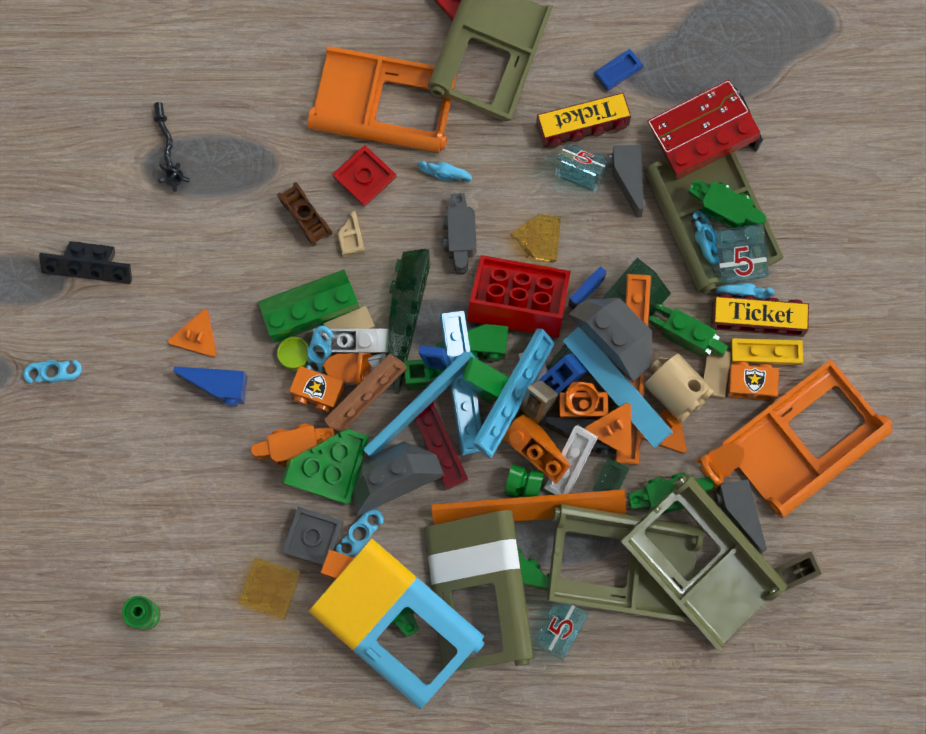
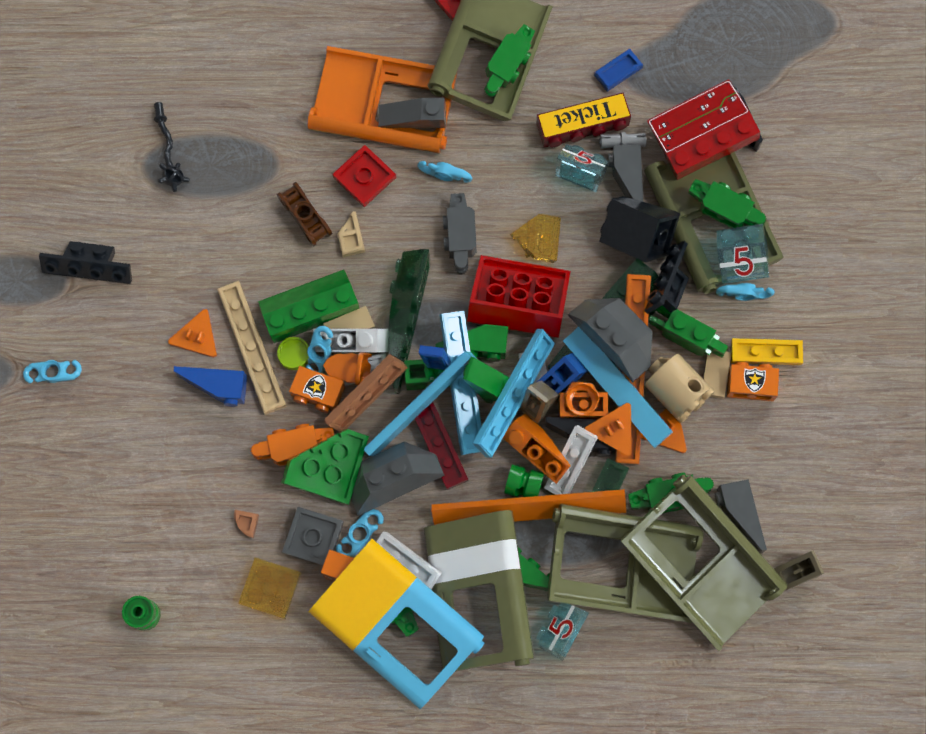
blue tile [568,266,606,310] -> none
medium azure piece [692,210,720,264] -> none
orange piece [694,443,745,488] -> none
brick [711,294,809,337] -> none
orange piece [722,359,893,519] -> none
none -> tan tile [217,281,287,415]
none -> nougat tile [234,510,259,539]
none -> white plate [377,532,441,589]
none -> dark grey slope [378,98,446,128]
none -> green hinge [484,24,535,97]
none -> light grey pin [599,132,646,149]
none -> black slope [599,196,681,263]
none -> black bracket [645,240,689,314]

